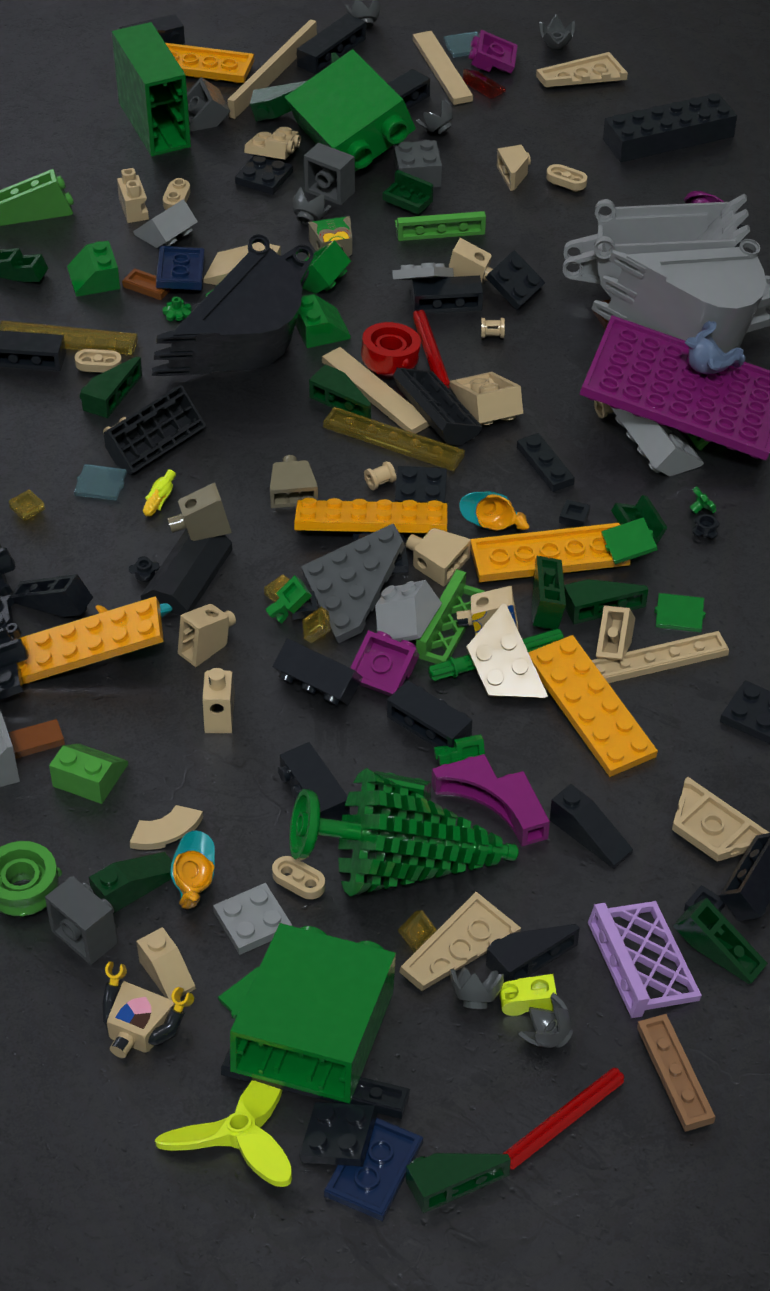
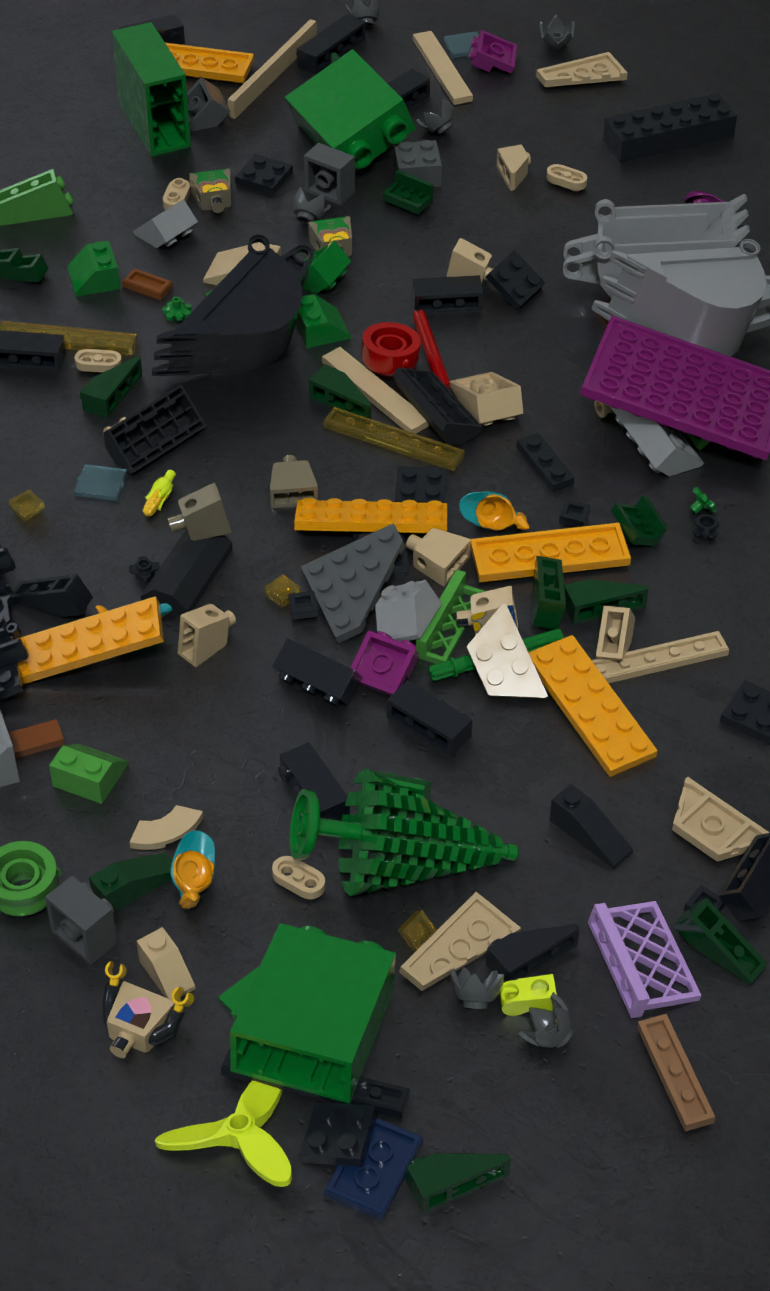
tan hips [117,168,149,223] -> none
dark blue tile [156,246,204,290] -> none
tan torso [203,668,235,733] -> none
light grey plate [213,883,292,955] -> none
tan plate [244,127,301,160] -> none
dark green slope [250,81,306,121] -> none
green plate [265,575,312,624] -> none
clear yellow plate [303,606,330,644] -> none
tan bush [364,461,396,490] -> none
light grey plate [392,263,454,281] -> none
bright green fence [395,211,486,241] -> none
magenta arch [432,754,550,846] -> none
green plate [434,734,485,766] -> none
clear red slope [463,69,506,99] -> none
tan bush [481,318,505,339] -> none
red axle [502,1067,625,1170] -> none
green piece [601,517,658,564] -> none
green piece [654,593,706,632] -> none
sand blue hair [685,321,745,374] -> none
none -> dark tan torso [189,168,231,213]

